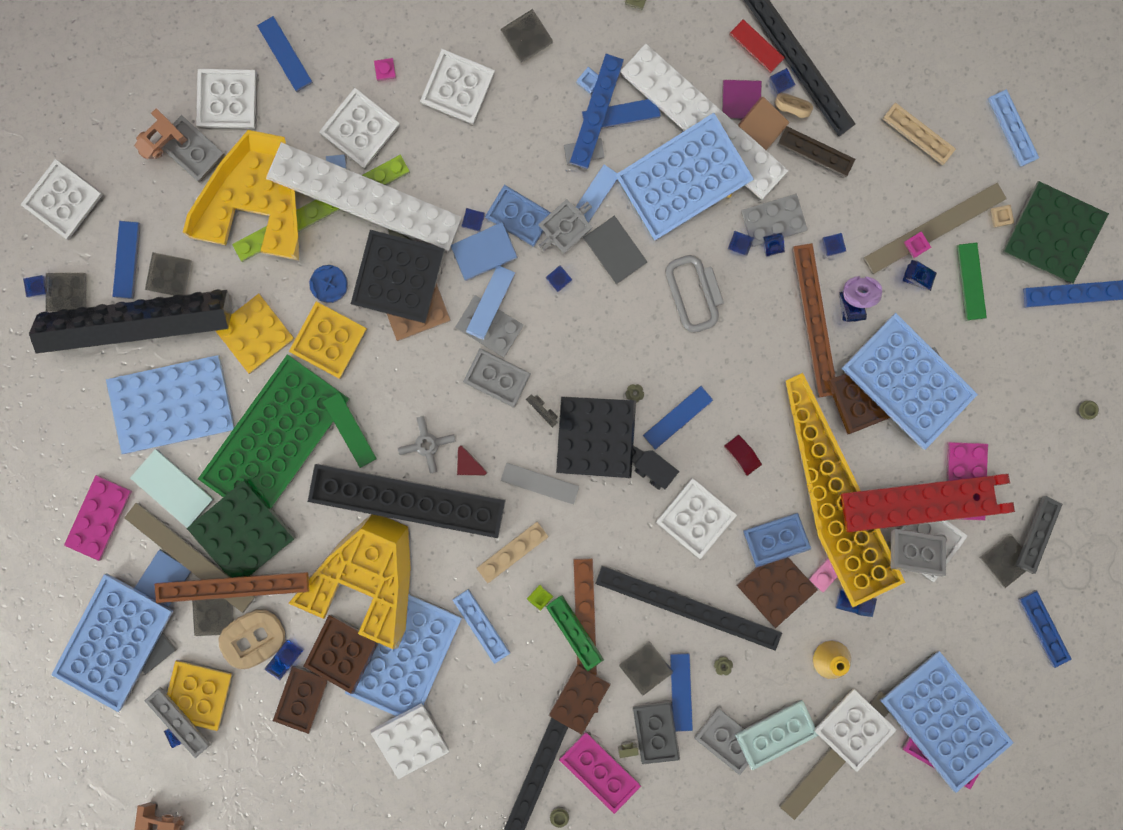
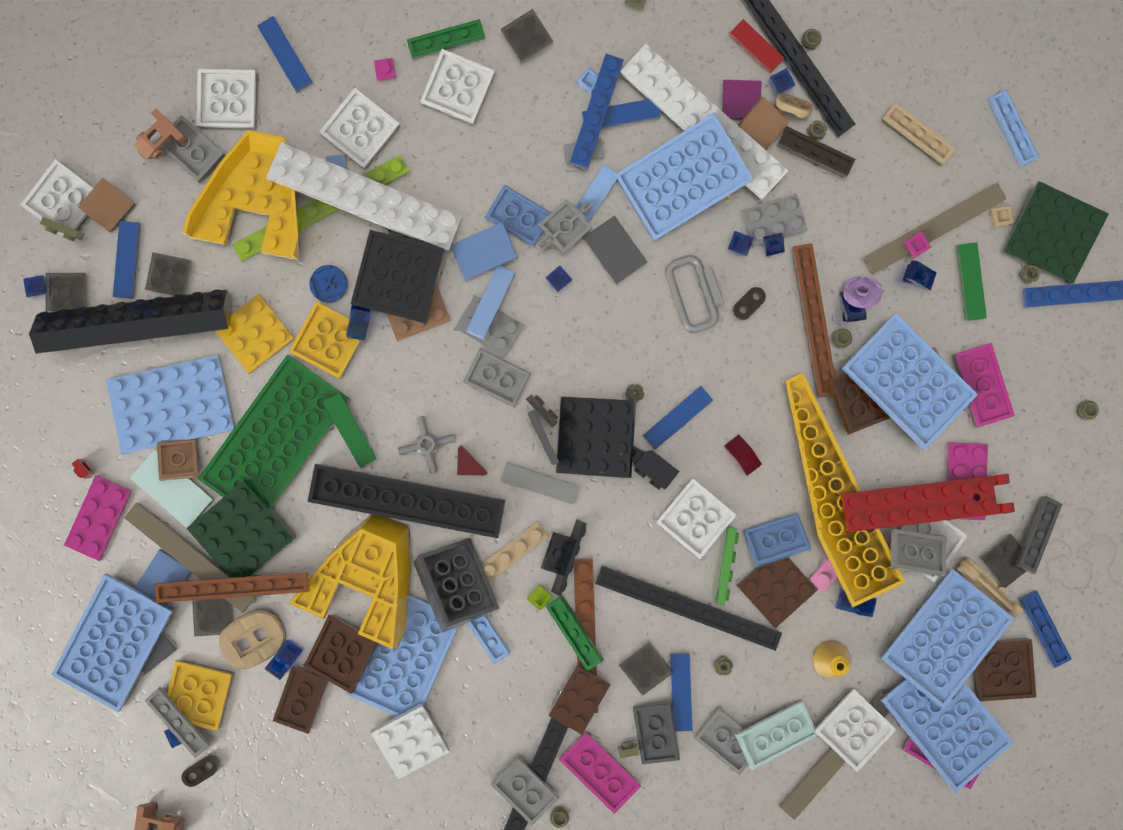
clear blue plate [462,208,485,232] -> none
clear blue plate [822,233,846,257] -> none
none -> olive plate [40,217,85,241]
none -> red plate [72,459,95,479]
none -> medium nougat tile [78,178,134,232]
none -> medium nougat tile [157,439,199,481]
none -> dark brown plate [181,756,219,787]
none -> clear blue slope [346,305,371,341]
none -> green tile [407,19,485,59]
none -> dark grey slope [413,538,499,633]
none -> light grey tile [491,756,559,825]
none -> dark grey tile [528,410,559,465]
none -> black bracket [541,519,587,596]
none -> bright green plate [715,527,739,605]
none -> dark brown plate [733,287,766,320]
none -> olive plate [802,29,821,48]
none -> olive plate [808,120,827,139]
none -> olive plate [833,328,852,348]
none -> light blue plate [880,569,1015,709]
none -> dark pink plate [954,343,1015,427]
none -> tan piece [957,557,1024,622]
none -> reddish brown plate [975,639,1036,702]
none -> olive plate [1021,264,1040,283]

